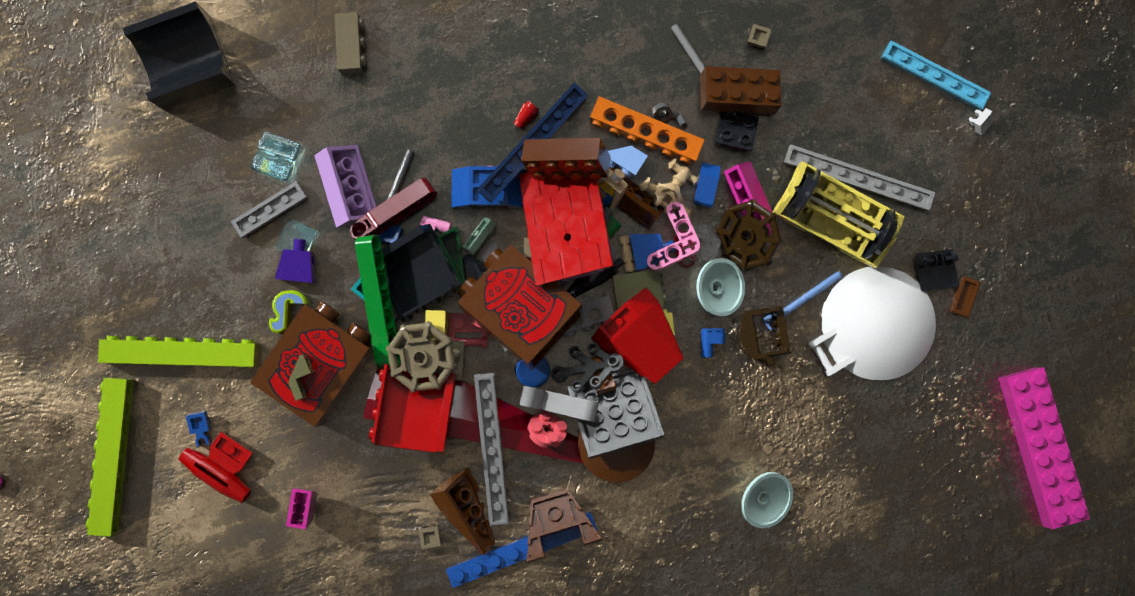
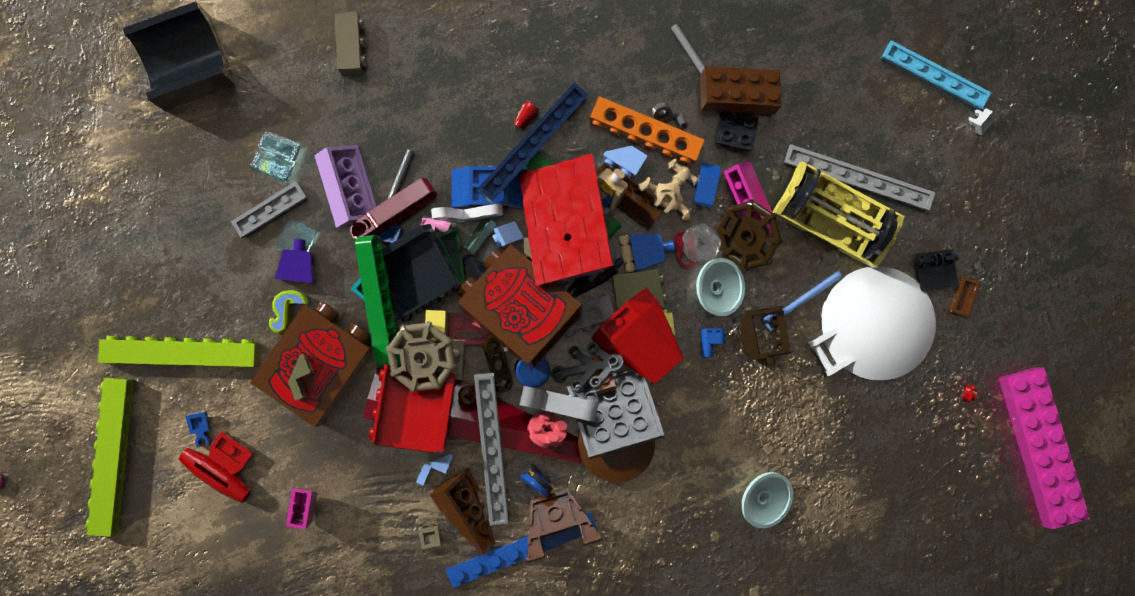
reddish brown brick [521,138,611,180] -> none
bright pink beam [647,202,701,271] -> none
dark tan plate [747,24,772,49] -> none
none -> light blue slope [416,453,455,485]
none -> white beam [431,204,503,223]
none -> dark brown beam [458,337,513,404]
none -> light blue slope [493,221,524,251]
none -> piece [520,464,553,498]
none -> red plate [962,385,978,404]

